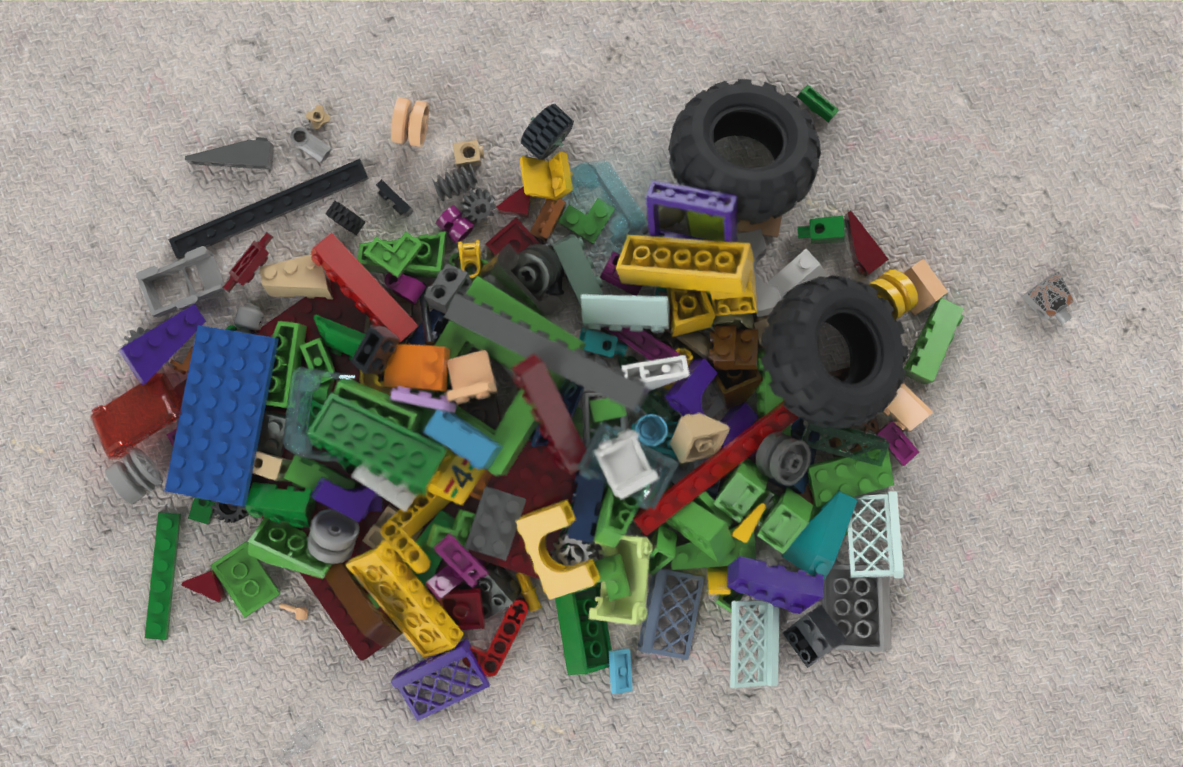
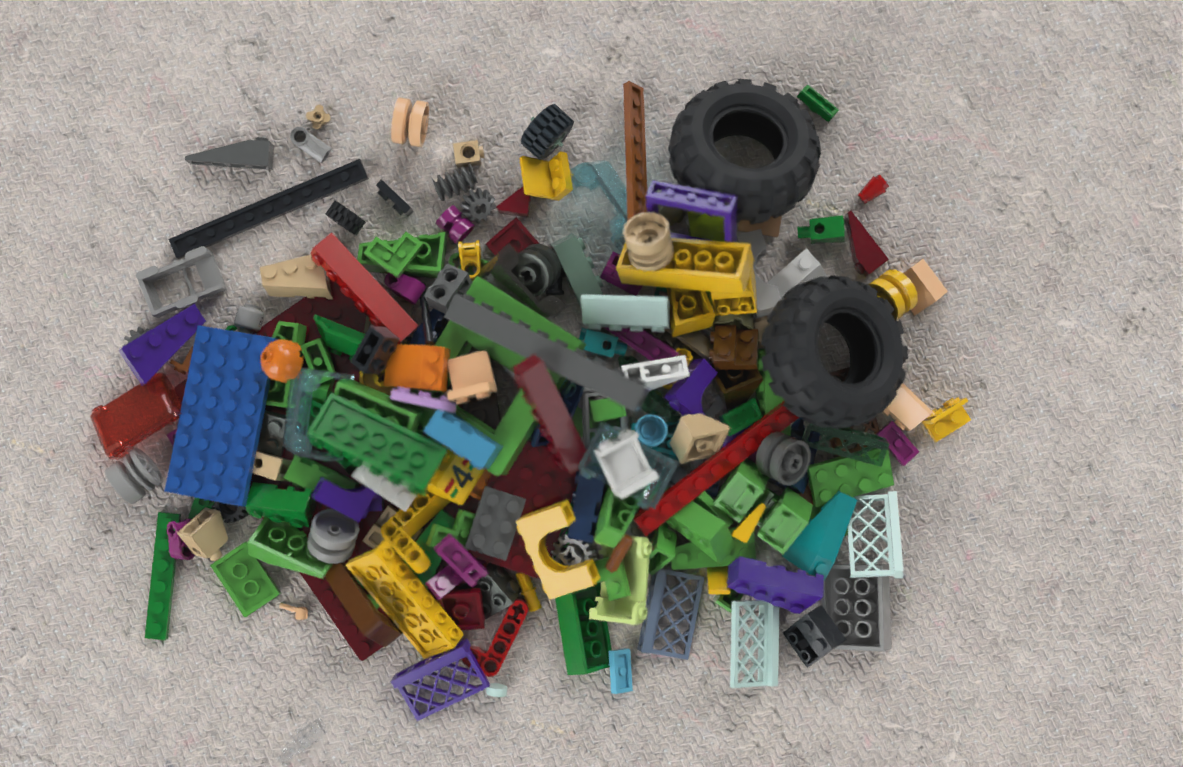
dark red slope [181,570,226,603] -> none
dark red plate [222,232,274,293] -> none
dark orange bracket [530,198,566,243] -> none
bright green plate [558,198,615,245] -> none
bright green wedge [904,298,964,385] -> none
torso [1021,272,1074,325] -> none
none -> magenta piece [167,518,195,560]
none -> tan torso [178,507,228,561]
none -> orange cylinder [261,339,303,383]
none -> light aqua tile [486,683,508,697]
none -> dark orange axle [605,534,633,573]
none -> dark orange plate [623,81,647,221]
none -> tan wheel [623,212,674,271]
none -> green plate [719,398,763,436]
none -> red cone [857,174,889,204]
none -> yellow bracket [922,397,971,442]

